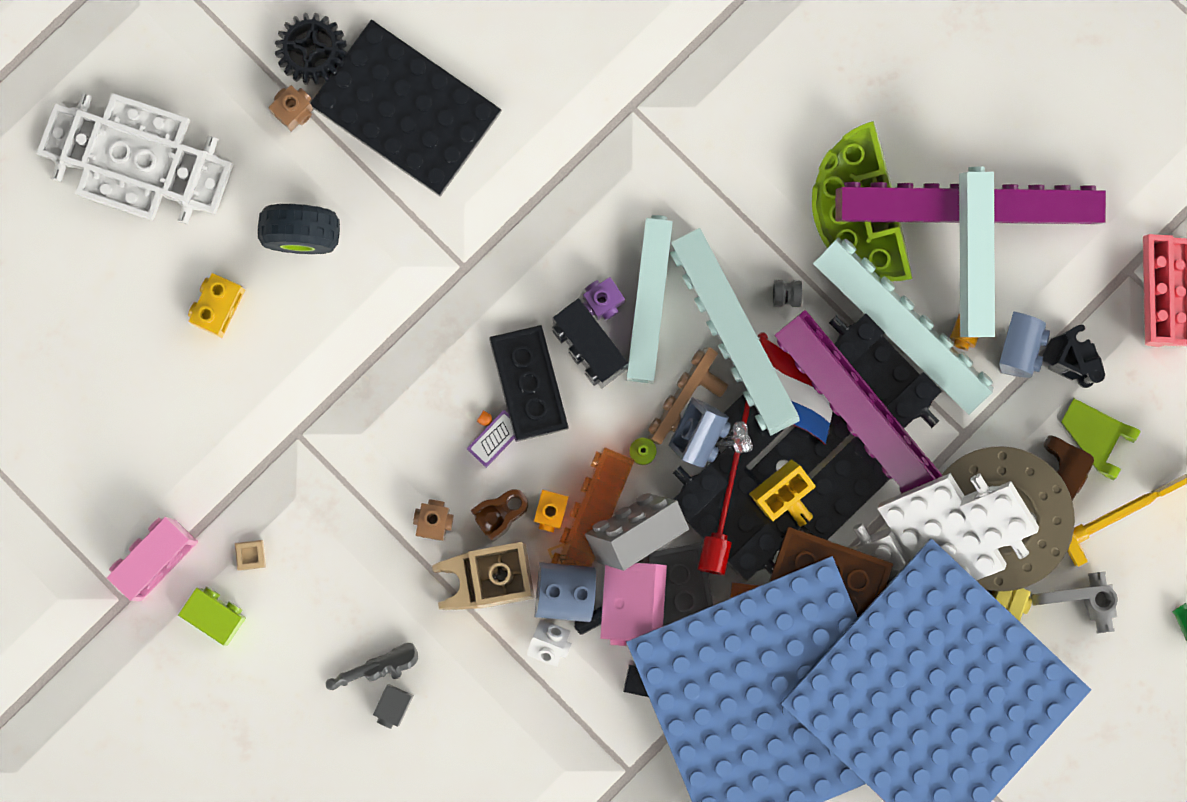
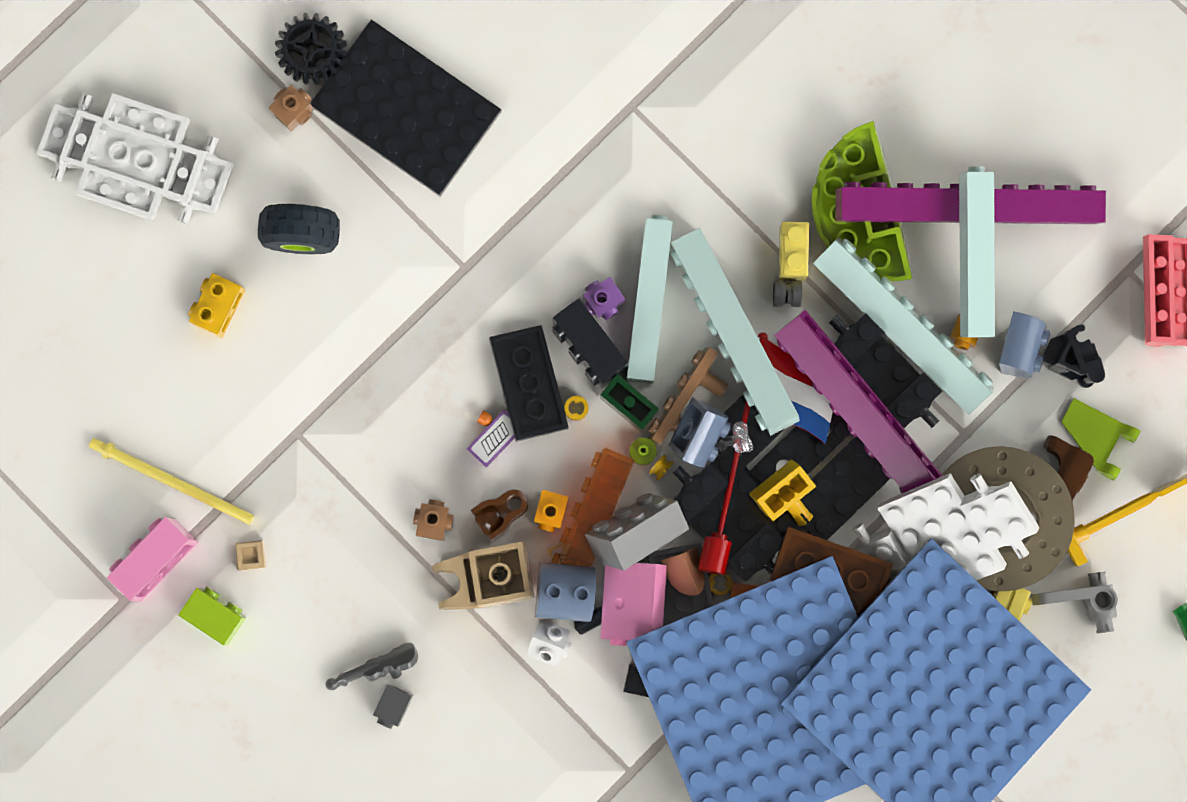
none -> light yellow bar [89,438,254,525]
none -> yellow bush [564,396,589,421]
none -> dark green brick [600,374,659,432]
none -> yellow bush [648,454,674,481]
none -> nougat brick [661,547,704,596]
none -> yellow bush [708,572,733,596]
none -> light yellow brick [778,222,809,281]

